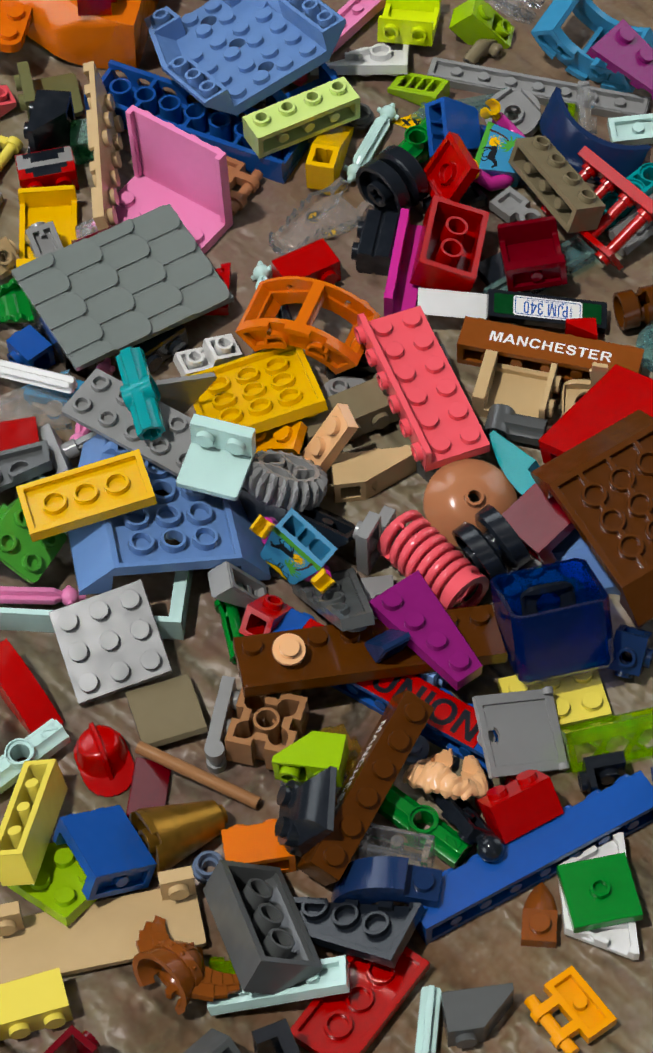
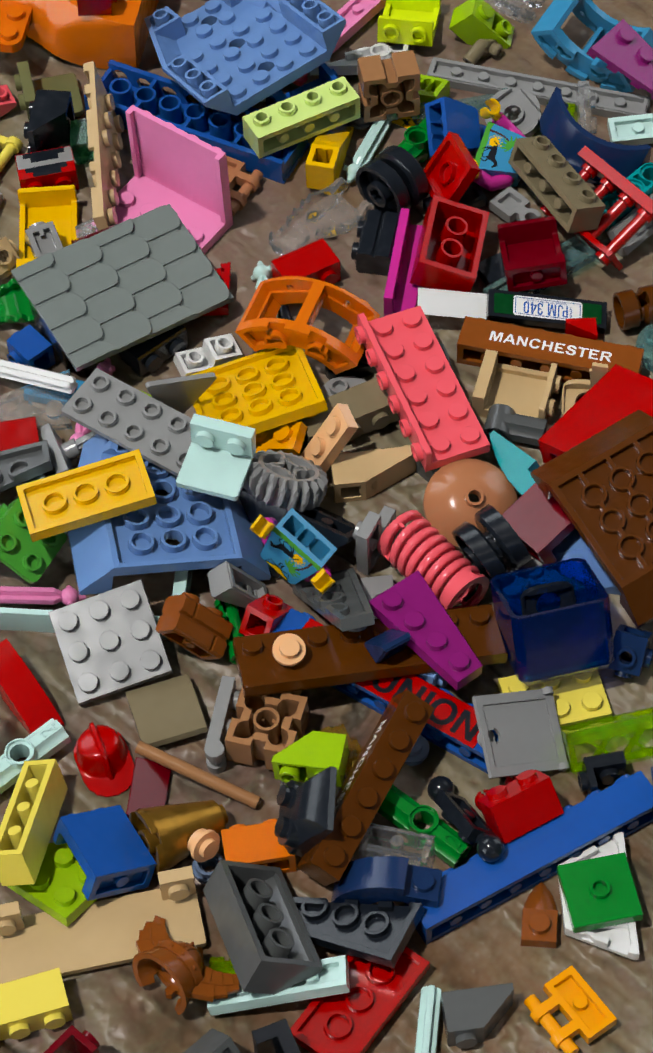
teal piece [116,347,166,441] -> none
light nougat piece [402,748,488,801] -> none
none -> dark orange brick [155,592,233,660]
none -> light nougat plate [187,828,220,863]
none -> medium nougat brick [357,50,420,123]

